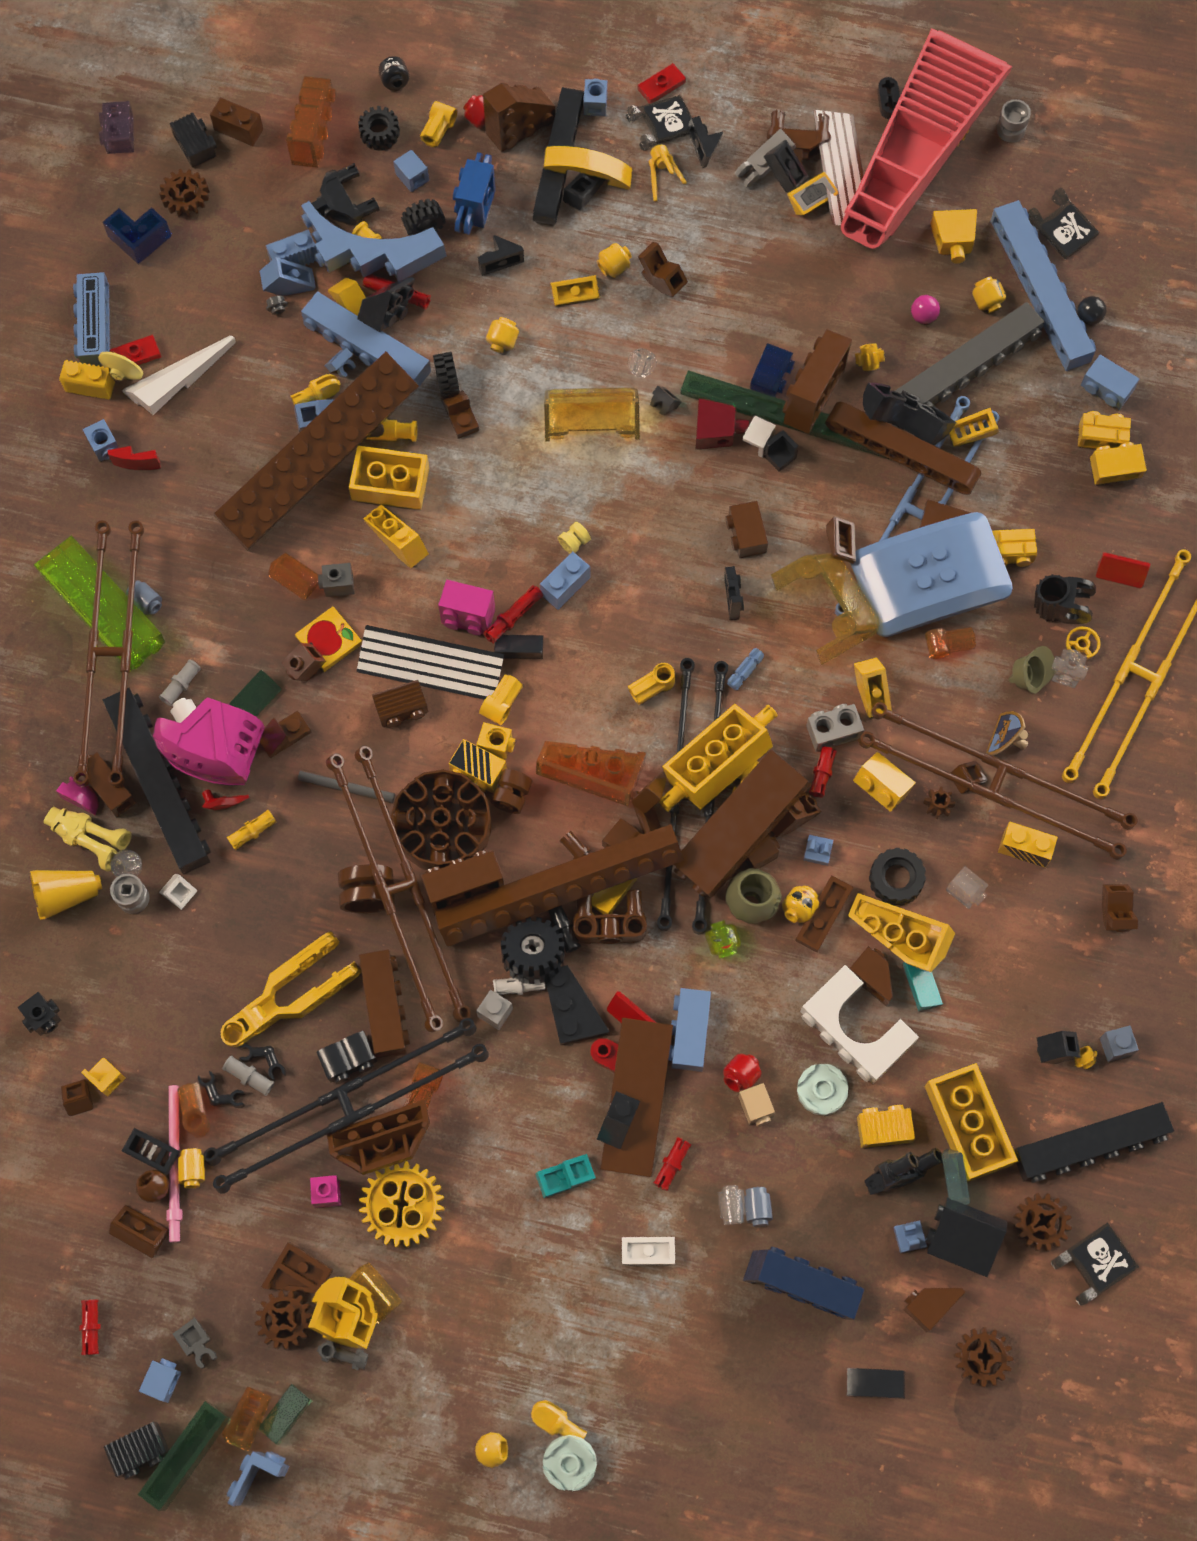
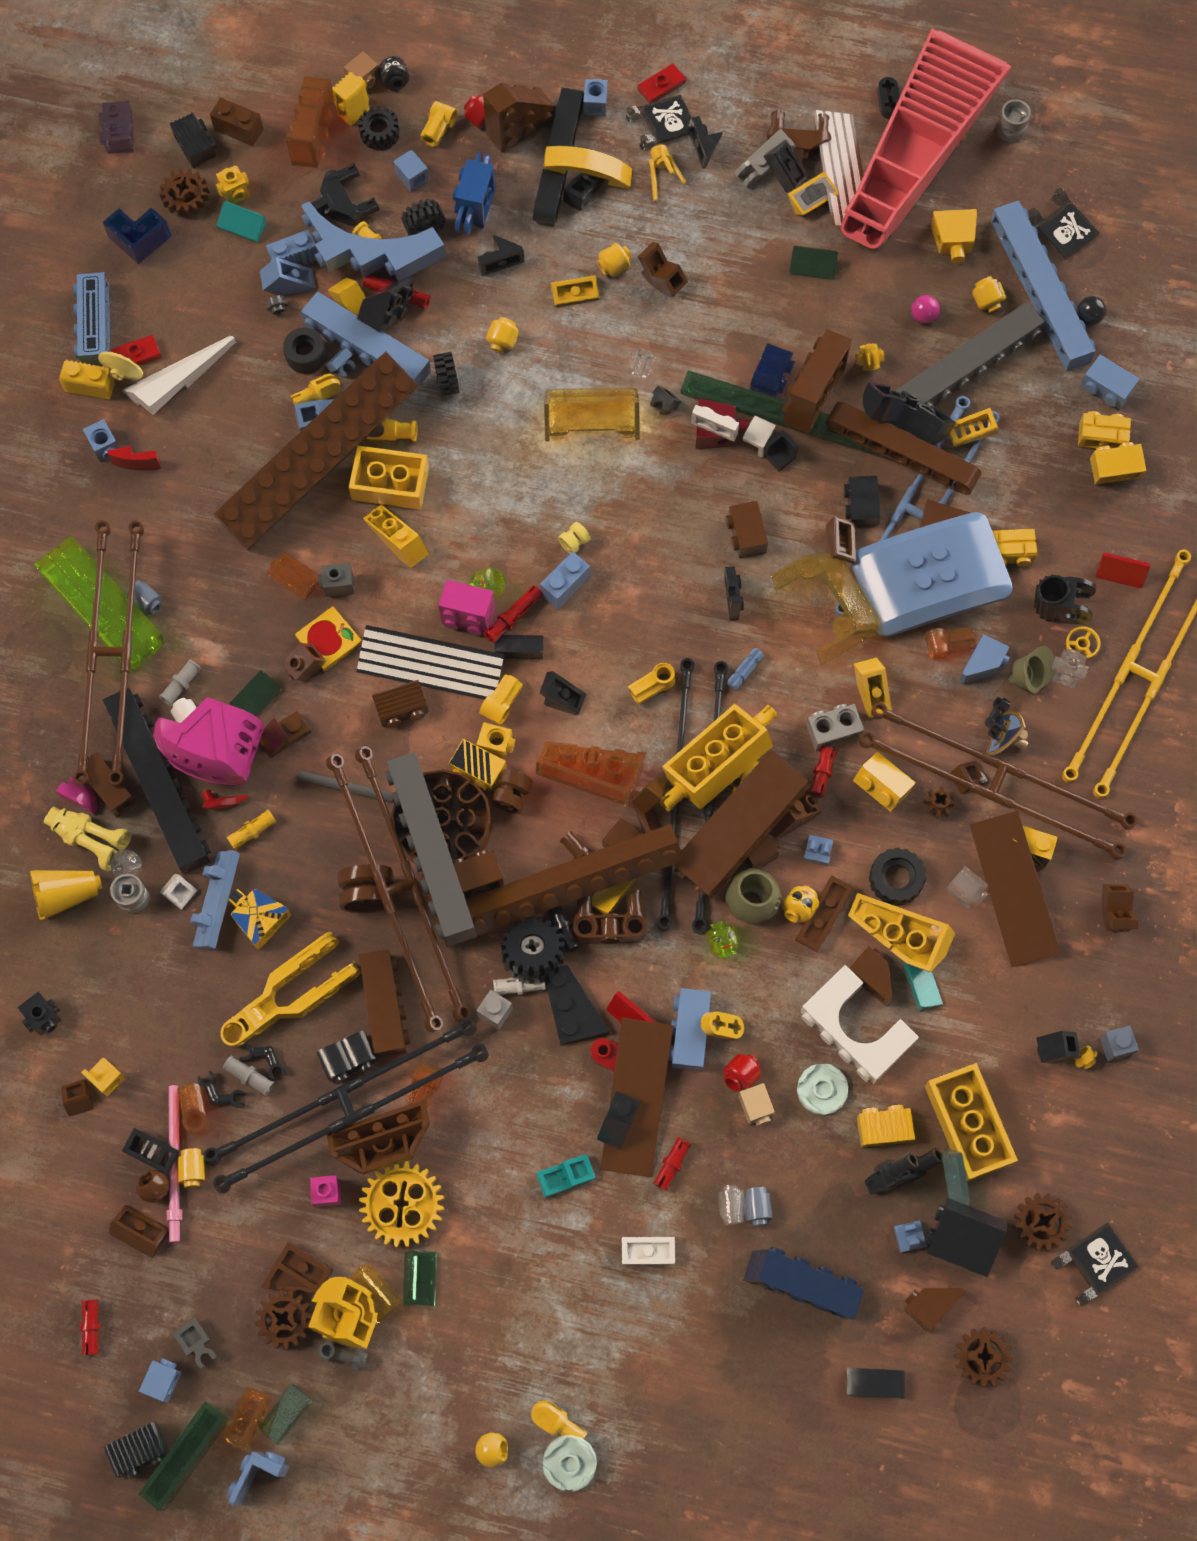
reddish brown slope [441,390,480,439] -> none
black brick [1014,1102,1174,1183] -> none
none -> medium blue hinge [190,850,240,949]
none -> yellow brick [215,165,250,204]
none -> teal slope [216,201,267,243]
none -> torso [228,889,291,950]
none -> black tyre [283,327,327,374]
none -> yellow brick [332,72,370,126]
none -> medium nougat brick [344,51,380,89]
none -> dark grey brick [385,752,477,946]
none -> clear green slope [403,1250,437,1306]
none -> clear neon green head [470,567,506,598]
none -> black slope [539,671,586,715]
none -> white plate [691,405,739,441]
none -> yellow beam [701,1012,744,1039]
none -> clear green slope [789,246,838,280]
none -> black brick [843,476,880,526]
none -> medium blue slope [959,634,1010,684]
none -> reddish brown sticker [969,811,1061,967]
none -> black arm [985,697,1011,741]

